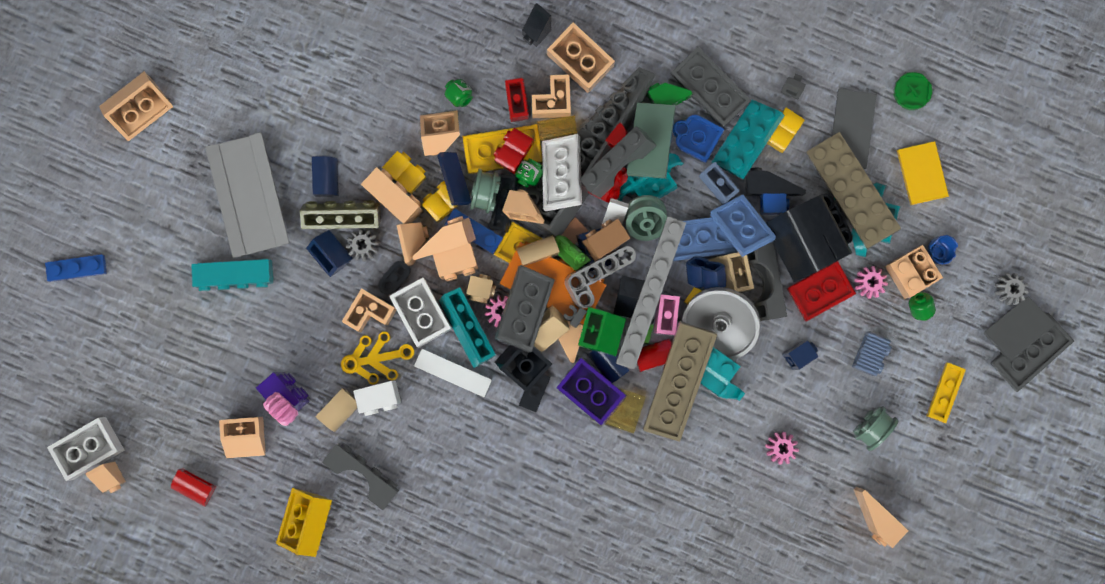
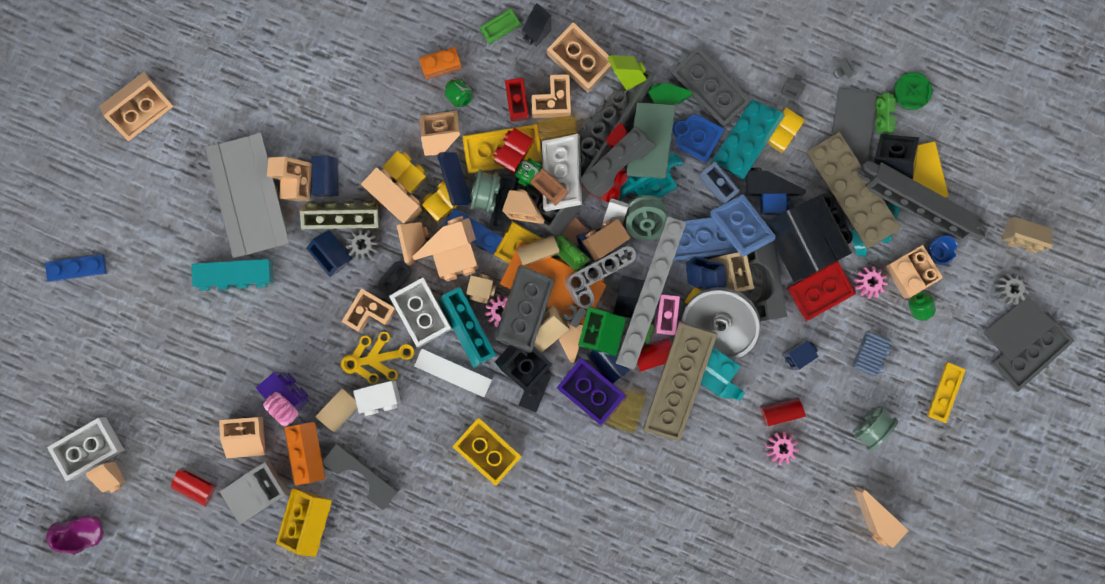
none -> magenta piece [46,516,104,555]
none -> light grey slope [220,461,290,525]
none -> light nougat brick [267,157,312,202]
none -> orange slope [283,422,325,485]
none -> orange brick [419,47,462,80]
none -> yellow brick [452,417,522,486]
none -> bright green tile [479,8,521,45]
none -> nougat tile [530,168,569,206]
none -> lime slope [607,55,647,91]
none -> red brick [760,398,806,426]
none -> dark grey tile [833,58,856,79]
none -> dark grey hinge [856,161,986,241]
none -> black slope [874,134,919,180]
none -> bright green hinge [875,93,896,134]
none -> tan slope [1002,217,1053,254]

